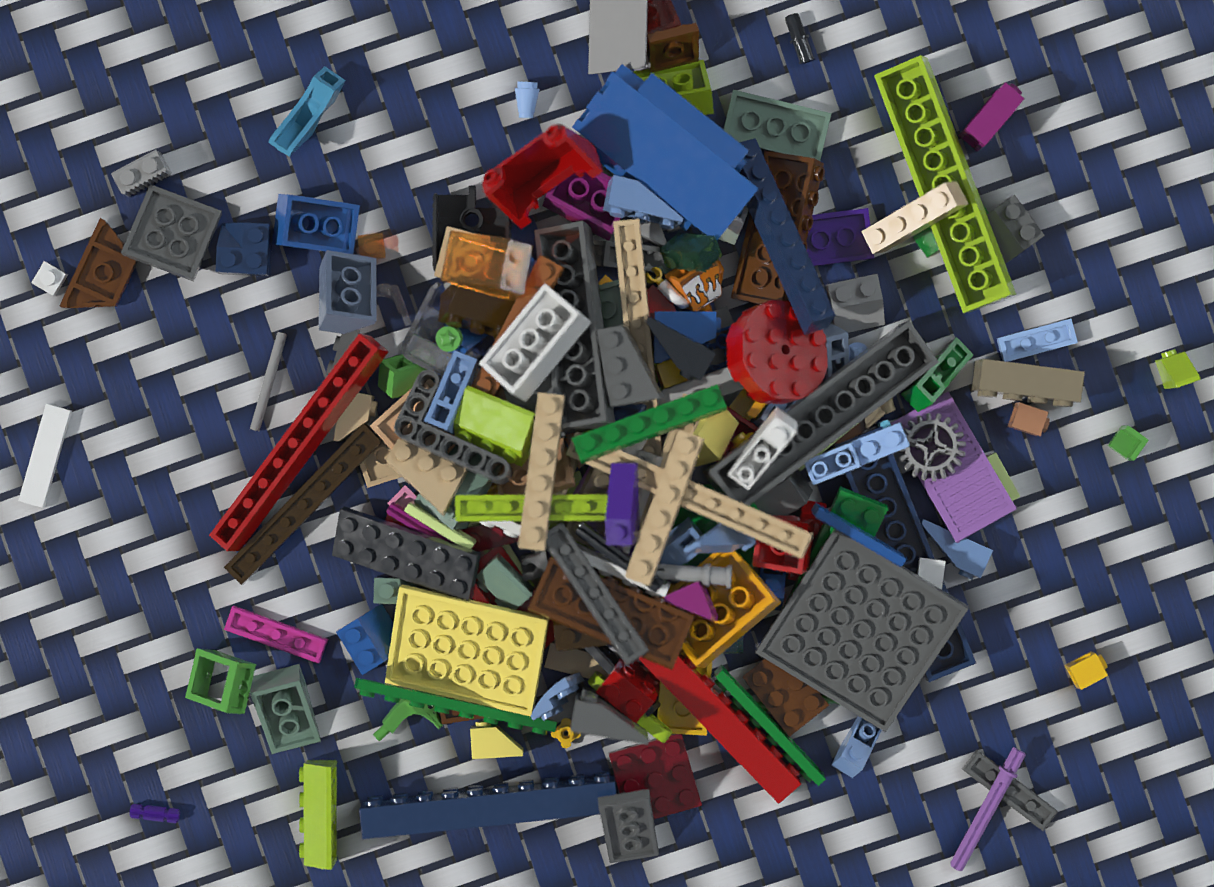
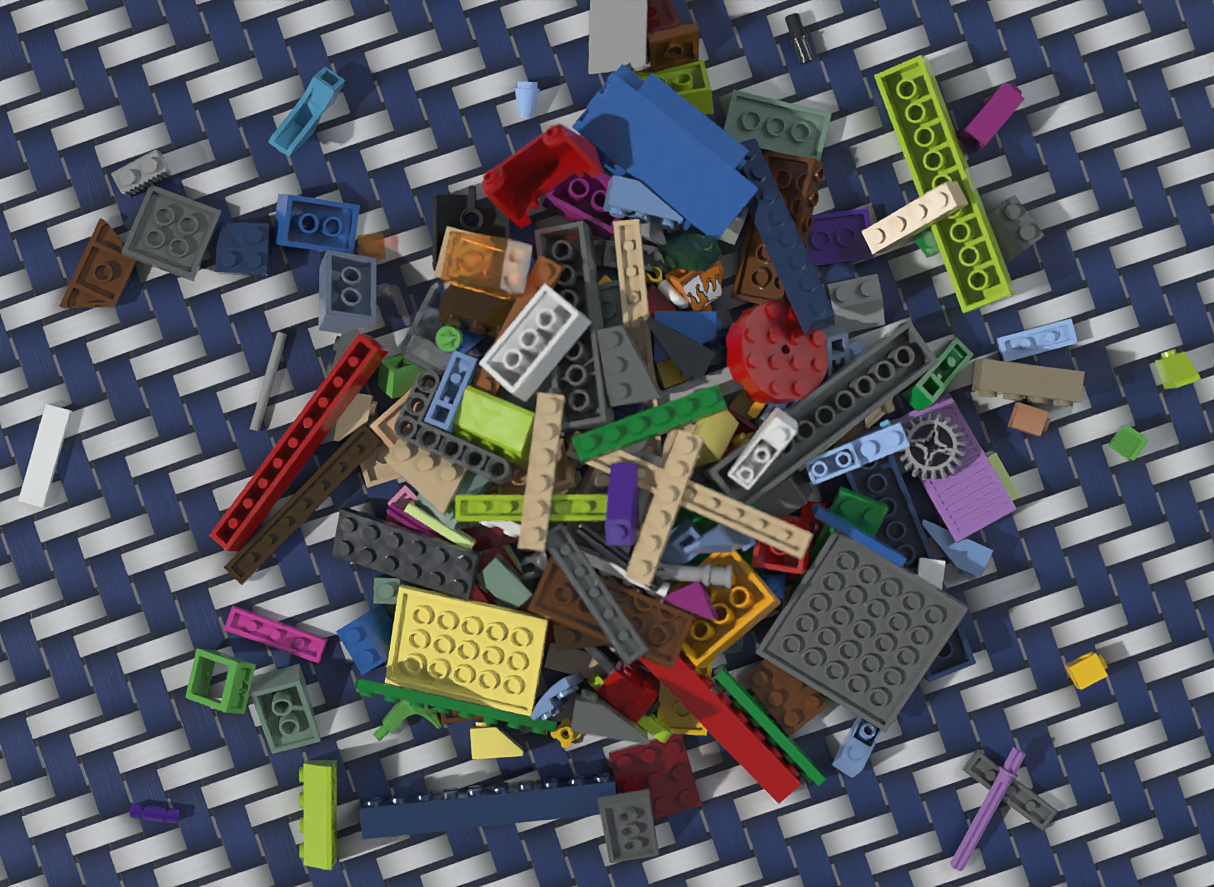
white plate [31,261,68,296] -> none

